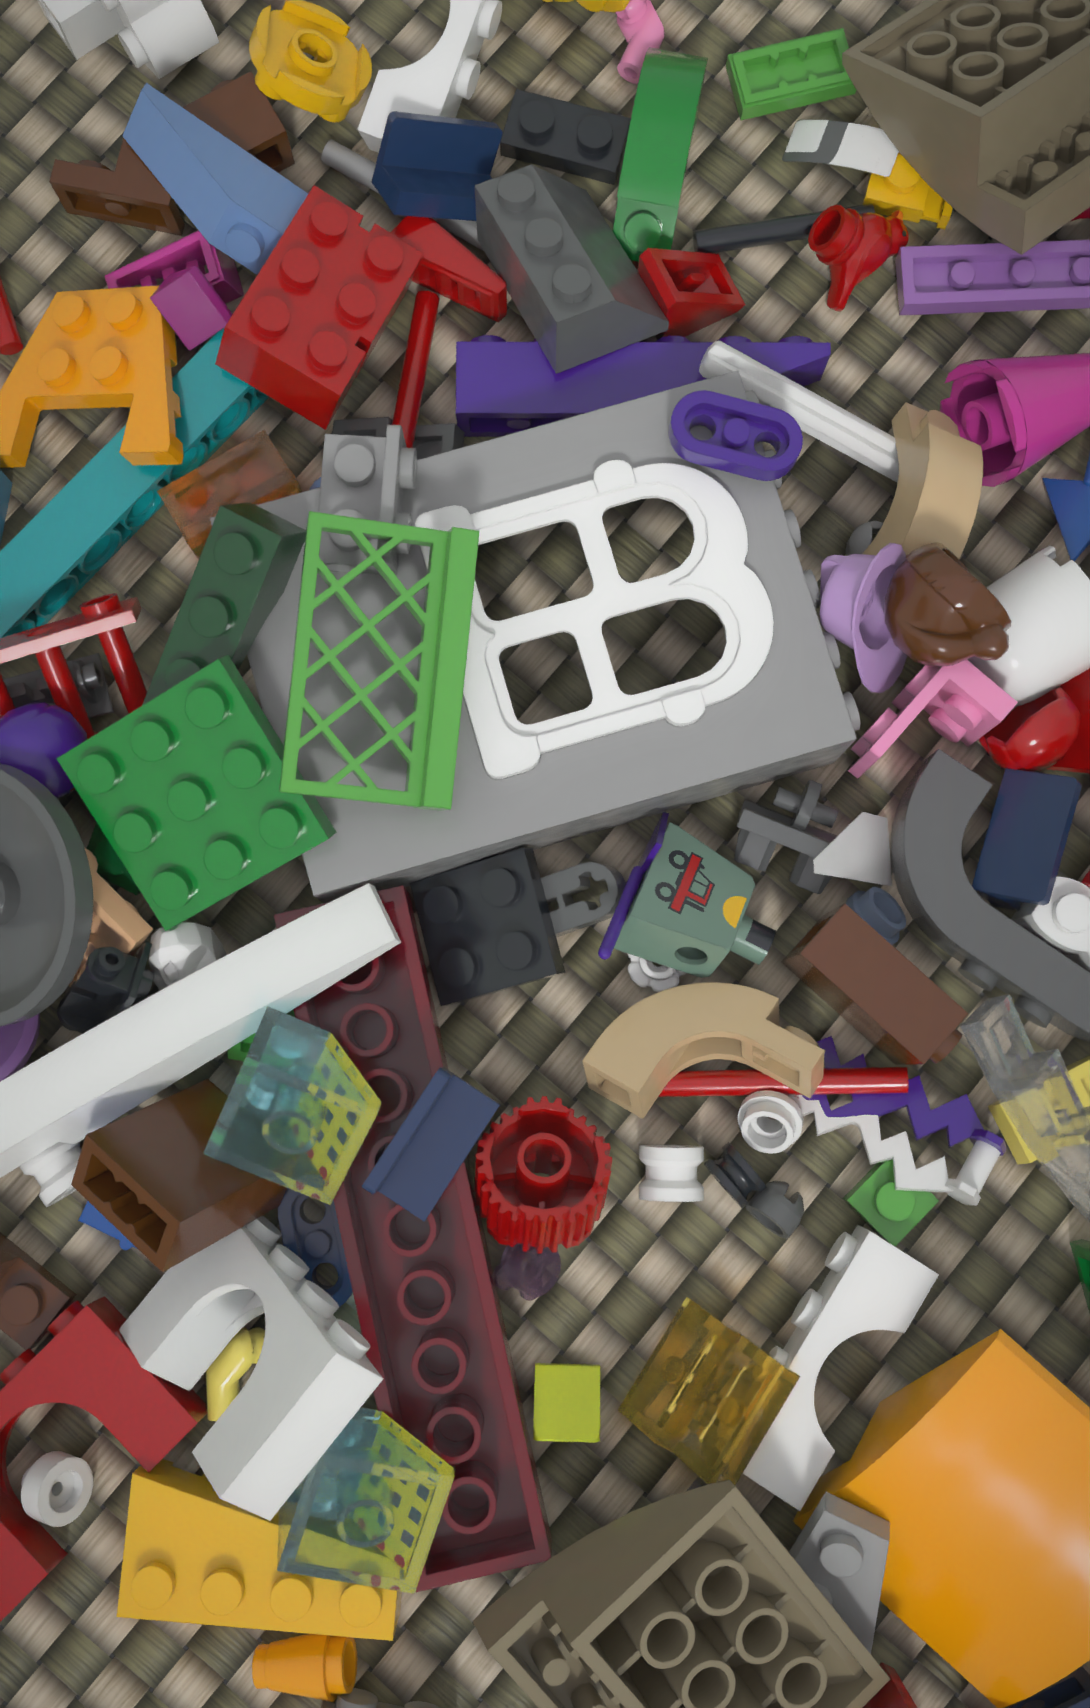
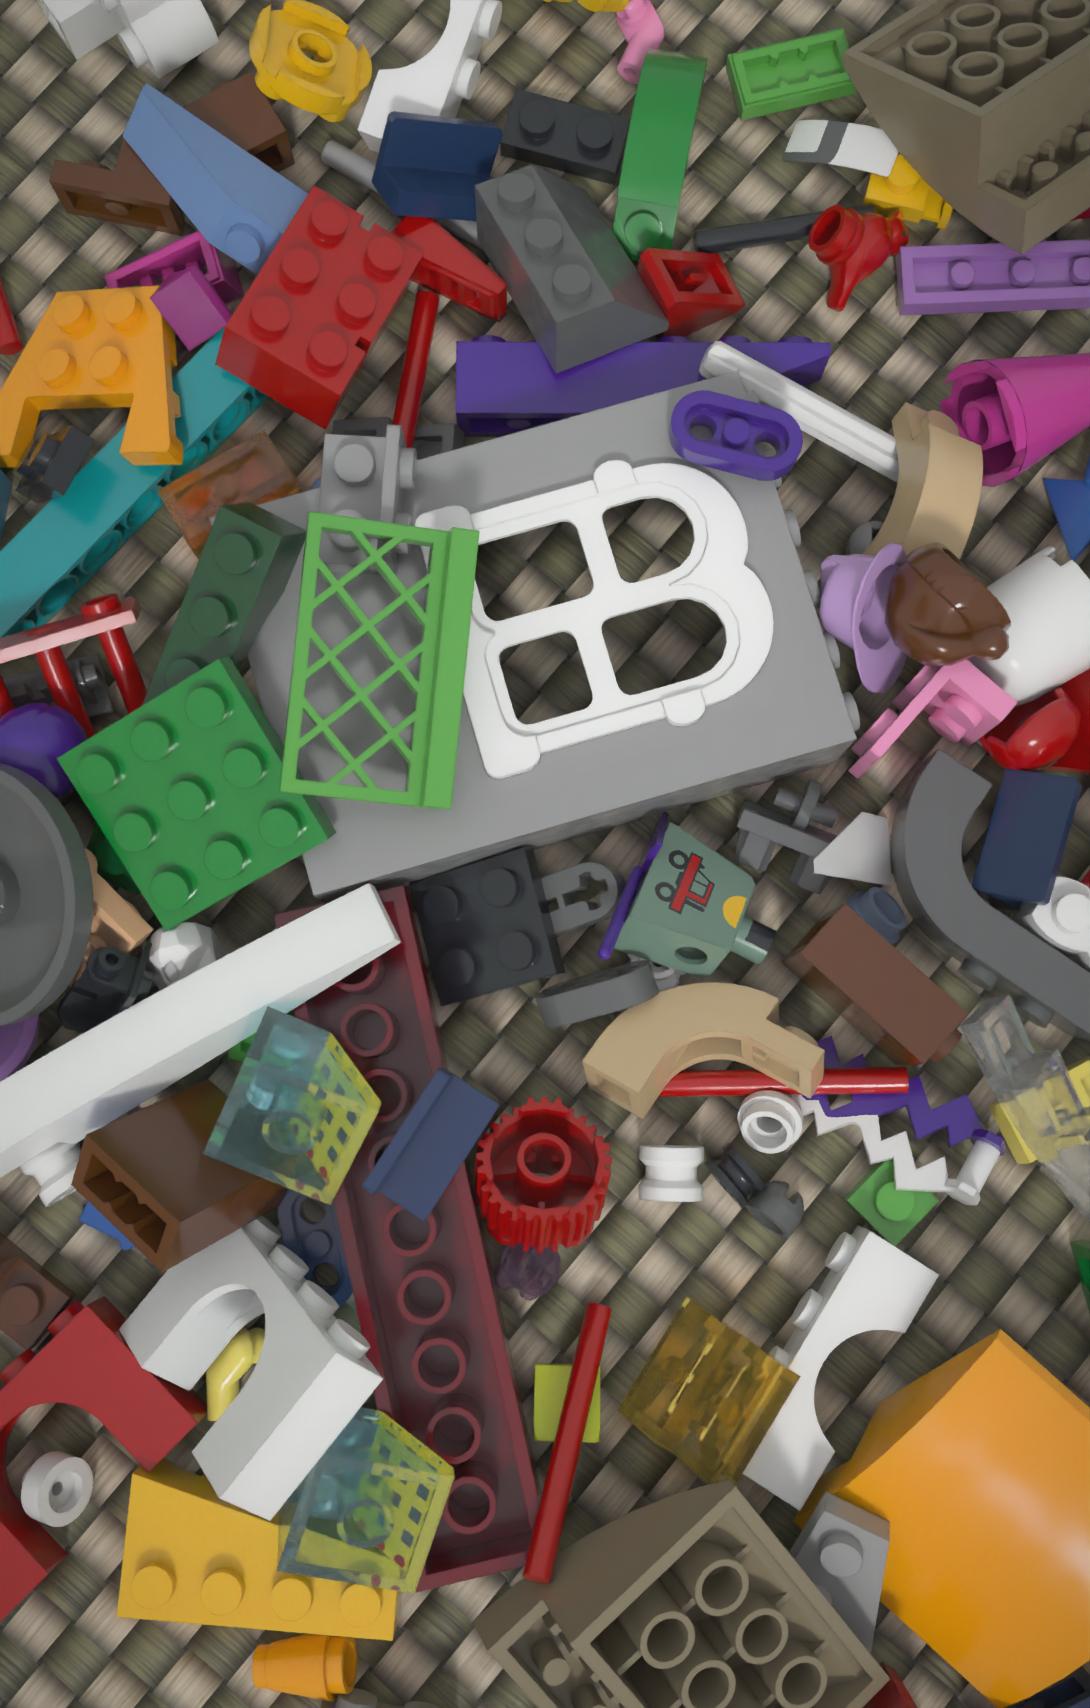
none -> black plate [15,425,94,504]
none -> red bar [523,1303,612,1584]
none -> dark grey beam [535,960,659,1028]

